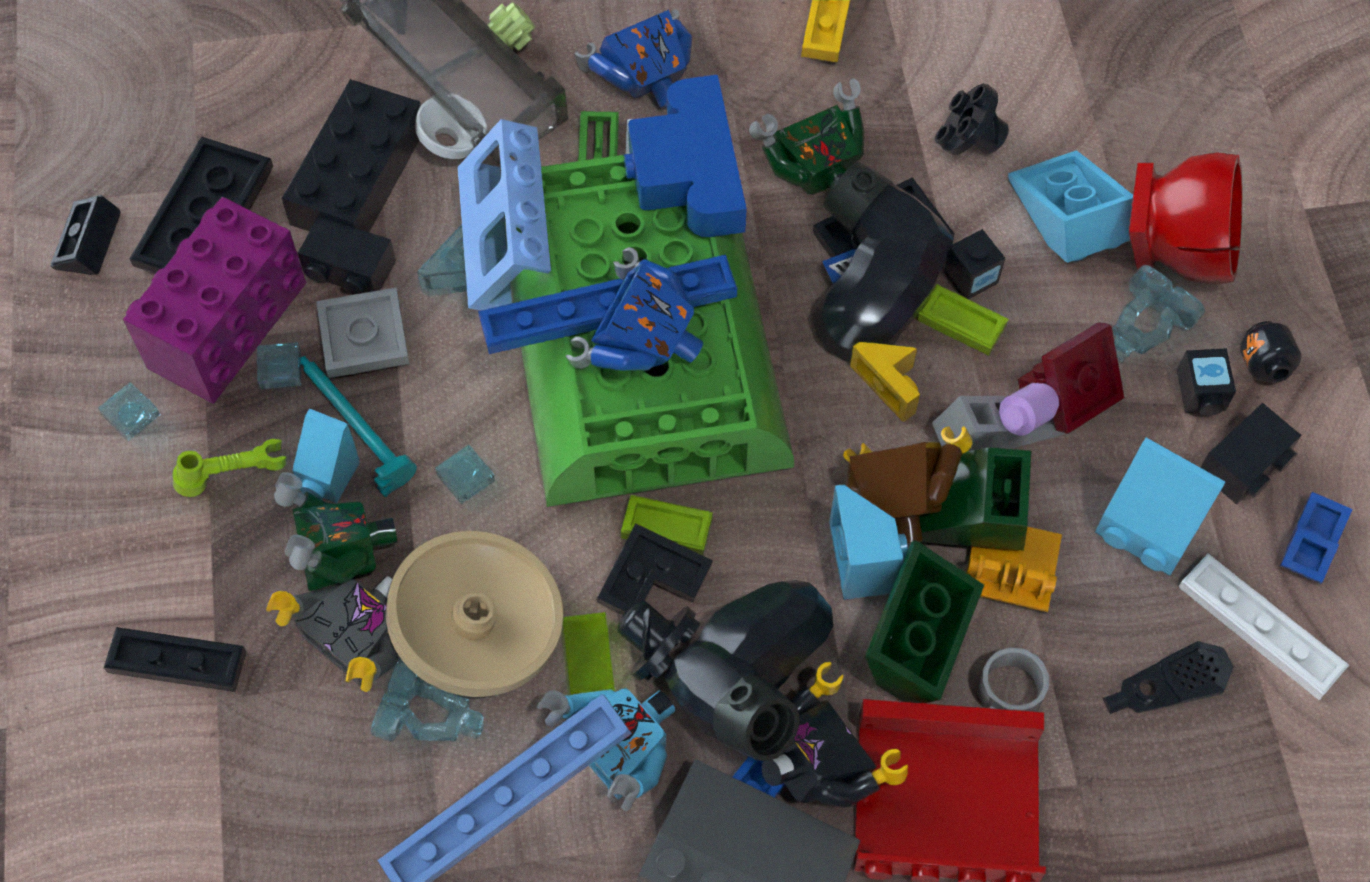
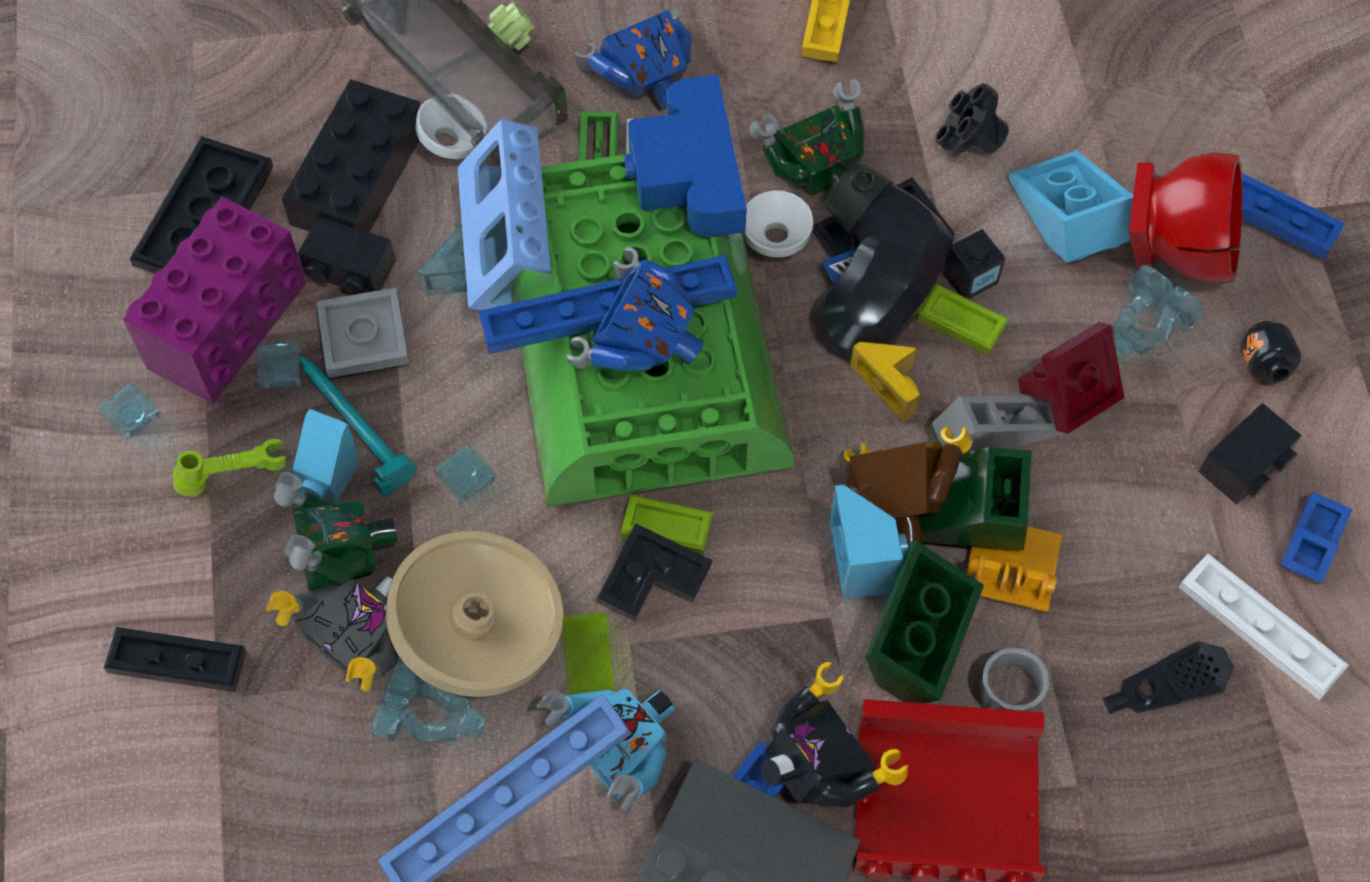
black slope [50,195,121,275] -> none
black plate [617,600,701,681] -> none
black piece [664,580,834,761] -> none
lavender brick [999,383,1059,436] -> none
medium azure slope [1095,437,1225,576] -> none
black brick [1177,348,1236,416] -> none
none -> white piece [743,190,813,257]
none -> blue plate [1202,153,1345,260]

